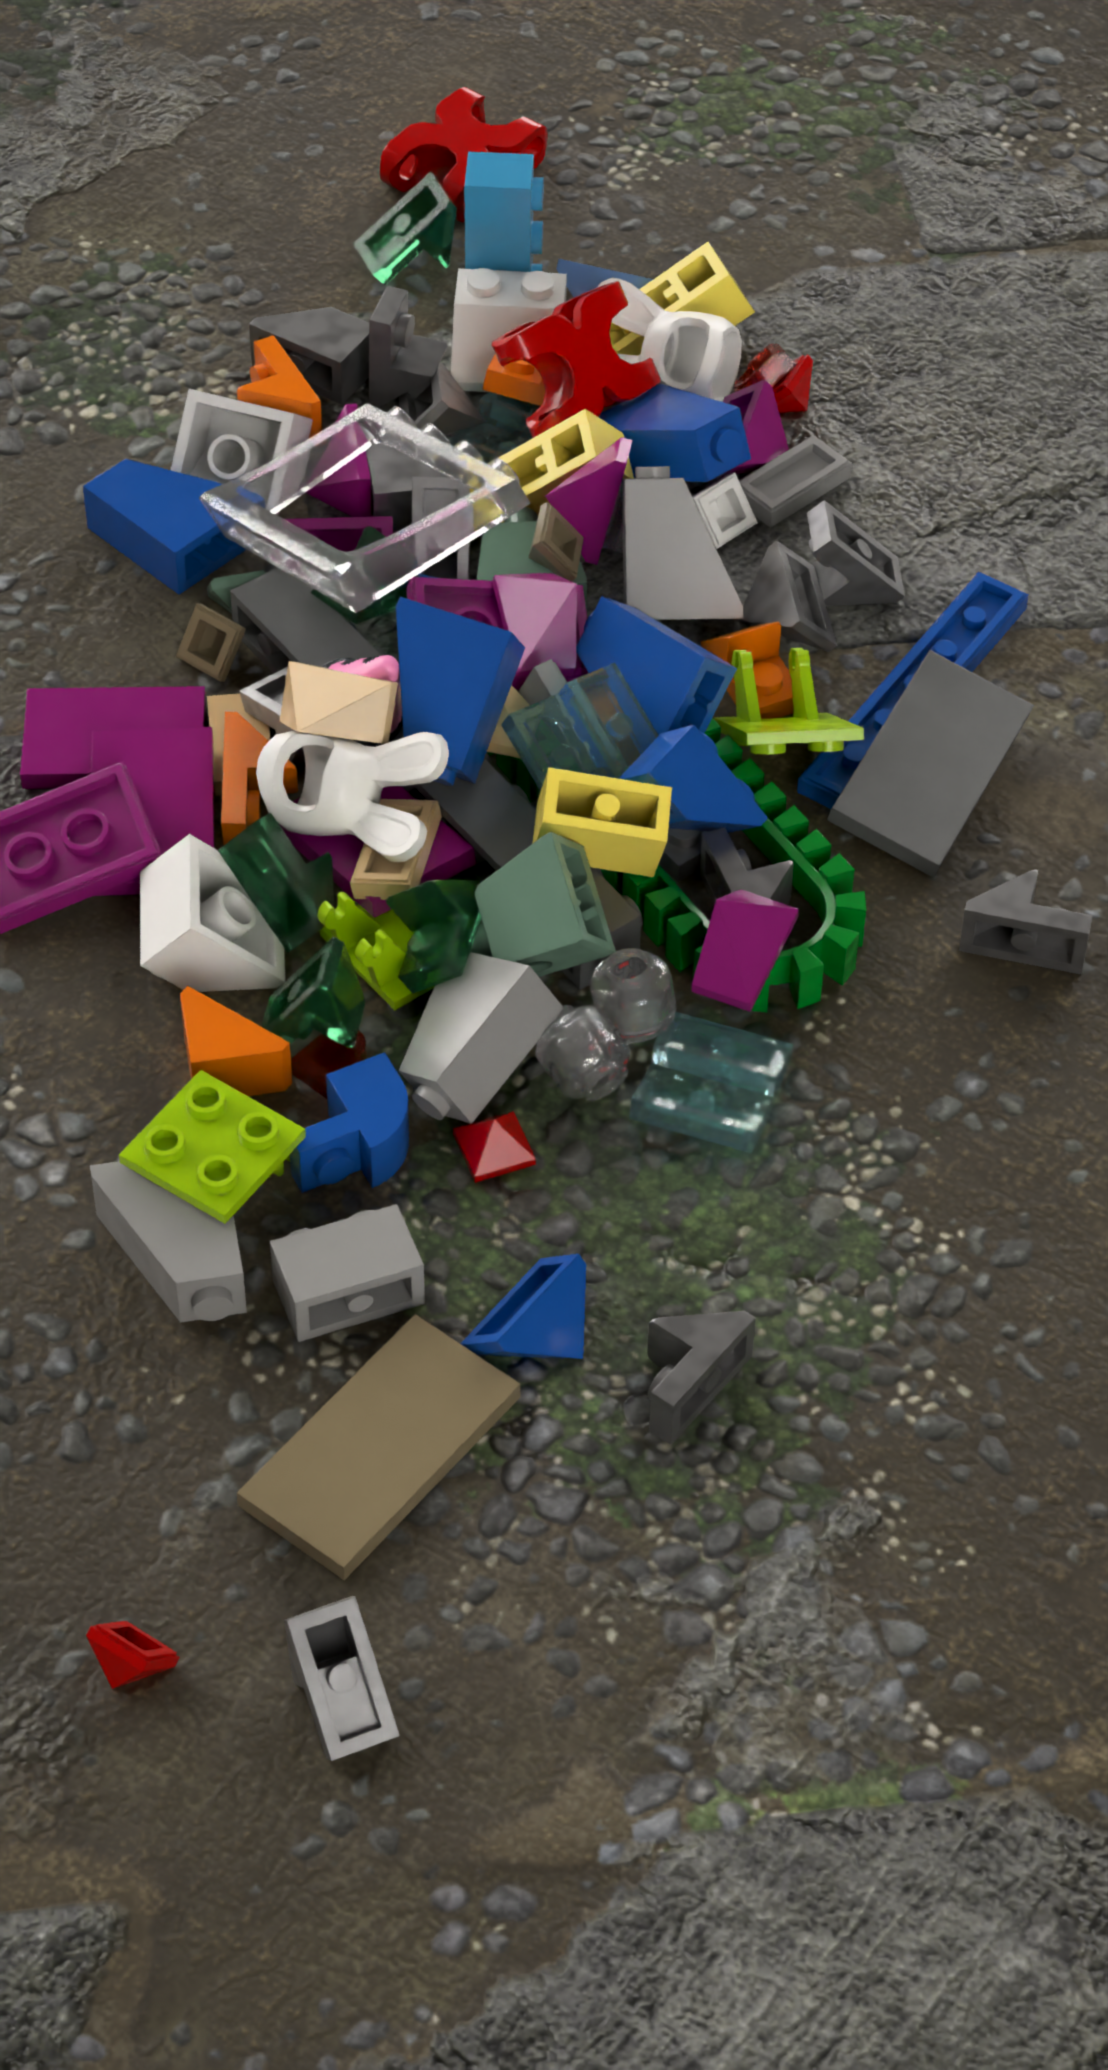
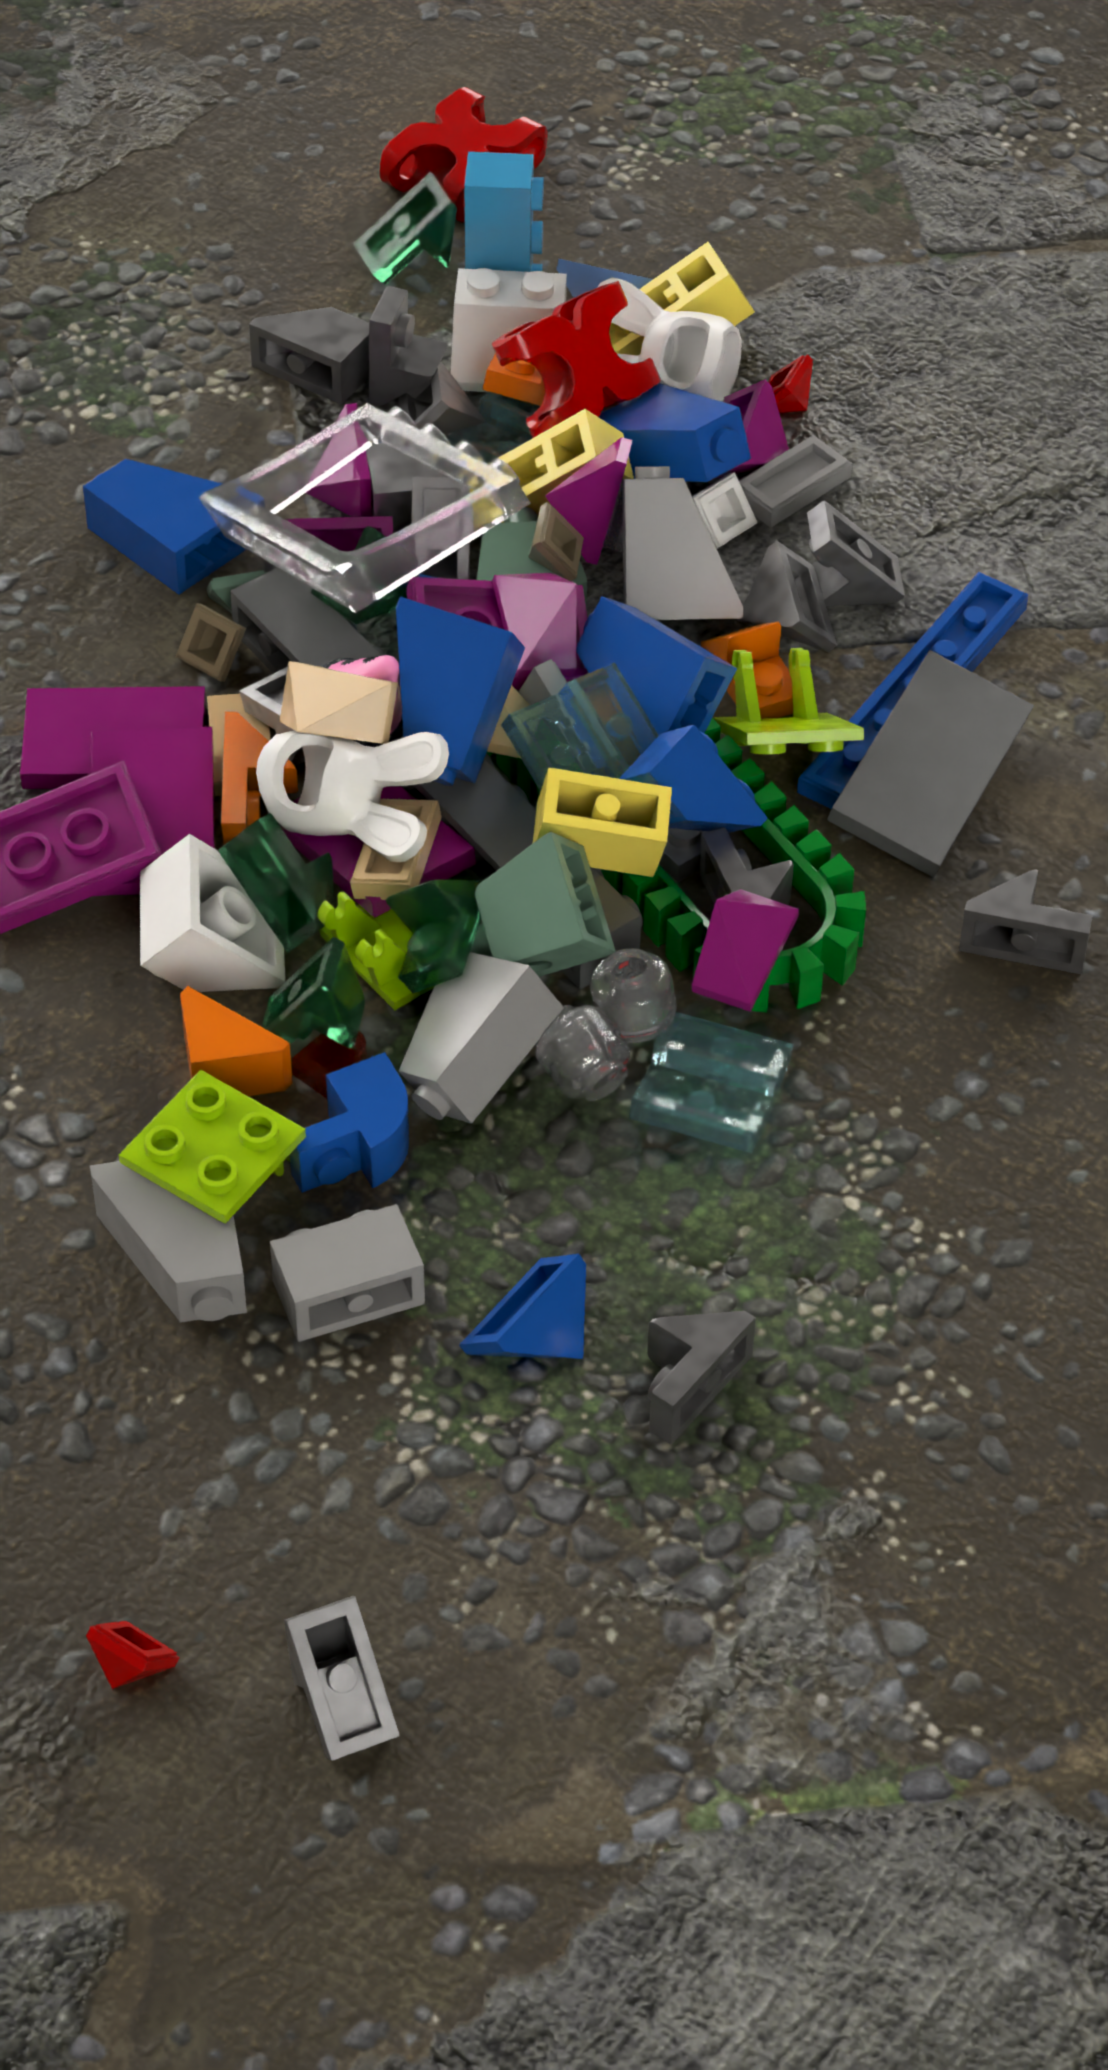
white slope [171,389,313,525] -> none
orange slope [237,335,323,446] -> none
dark tan tile [237,1314,521,1581] -> none
red slope [453,1111,536,1183] -> none
clear red tile [734,343,797,392] -> none

